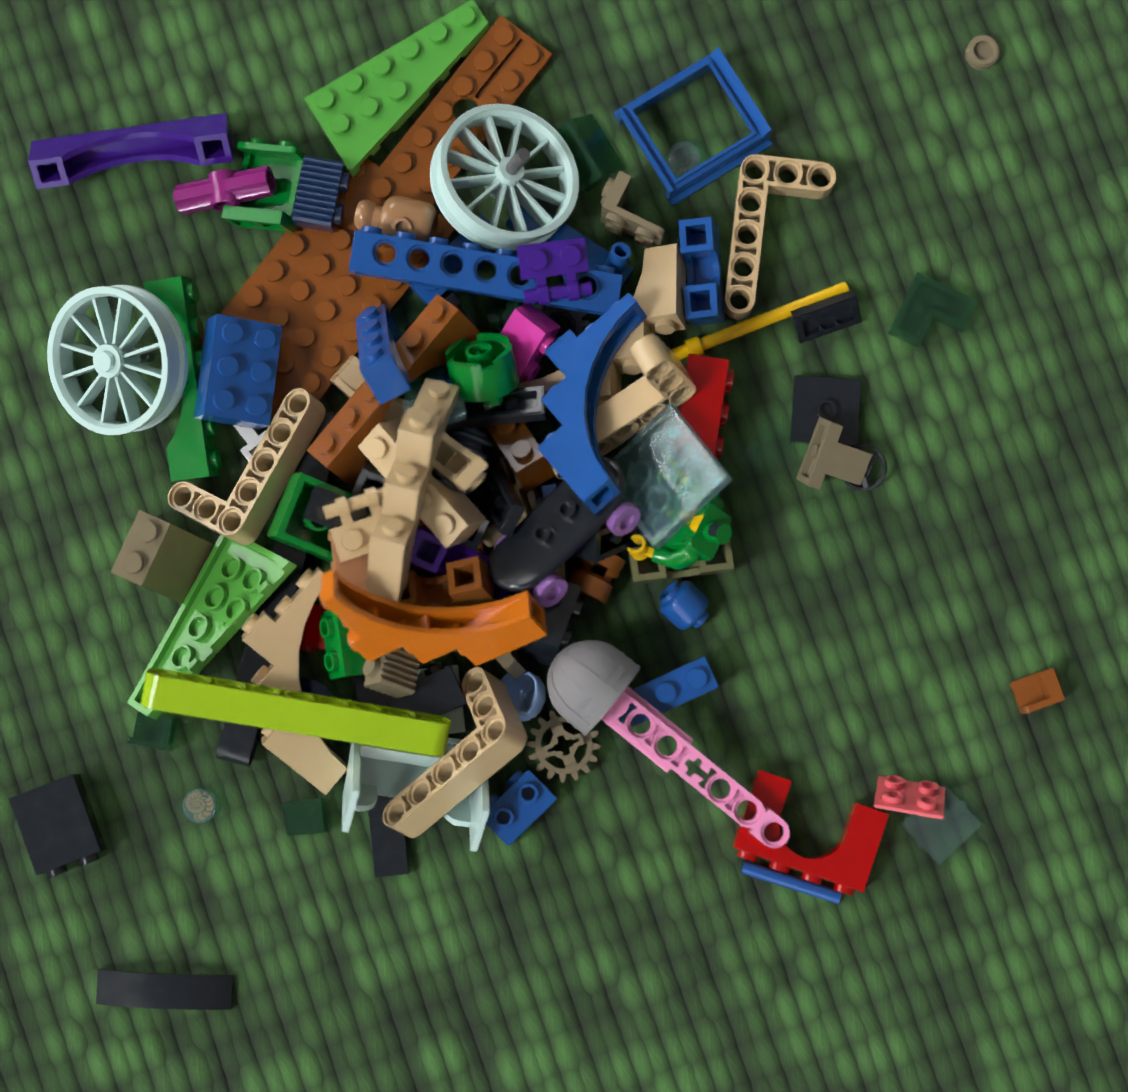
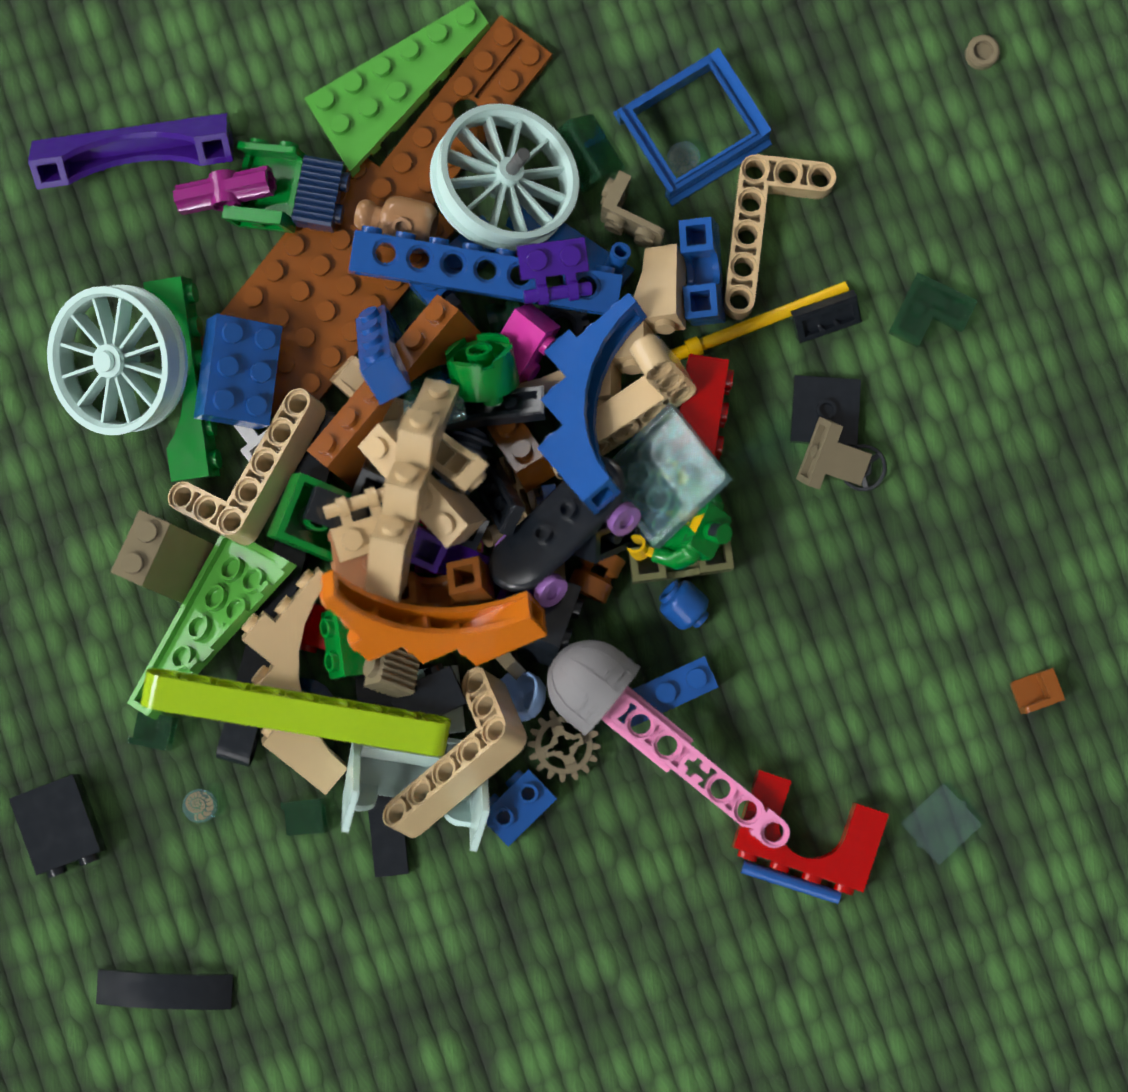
coral hinge [874,775,945,819] -> none

